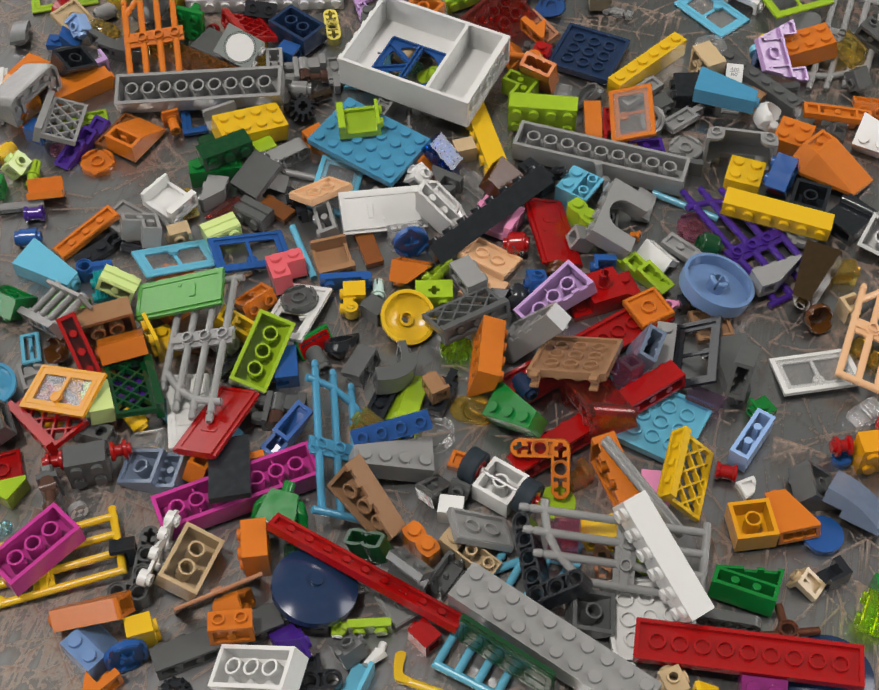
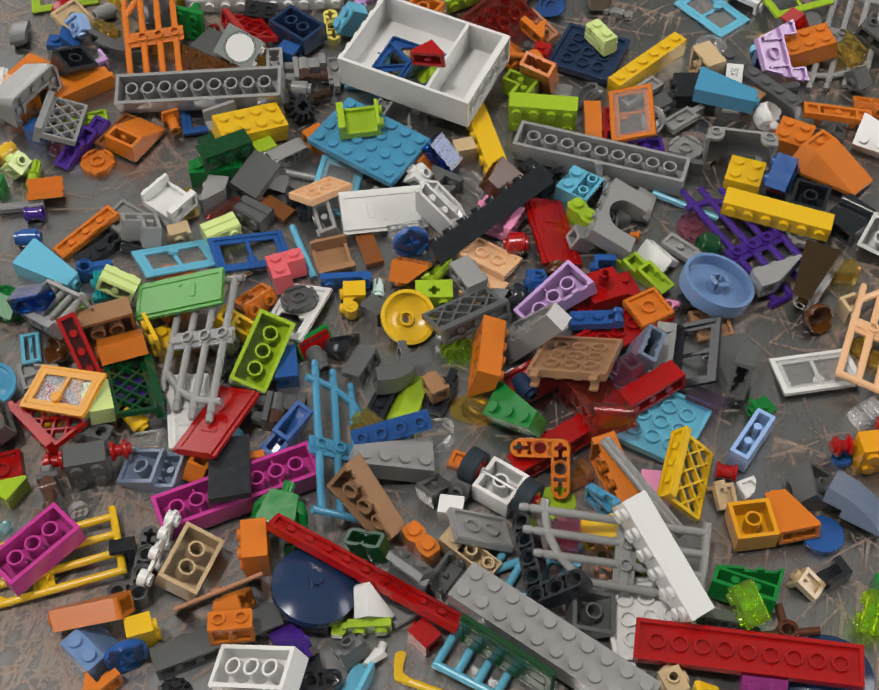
none -> clear blue brick [6,282,56,315]
none -> medium azure brick [333,1,368,38]
none -> white slope [354,582,394,619]
none -> red slope [410,40,446,68]
none -> blue plate [570,307,624,330]
none -> dark azure wing [583,482,621,515]
none -> yellowish green brick [584,18,618,57]
none -> tan bracket [707,479,738,511]
none -> clear neon green brick [725,578,772,630]
none -> red brick [781,7,809,30]

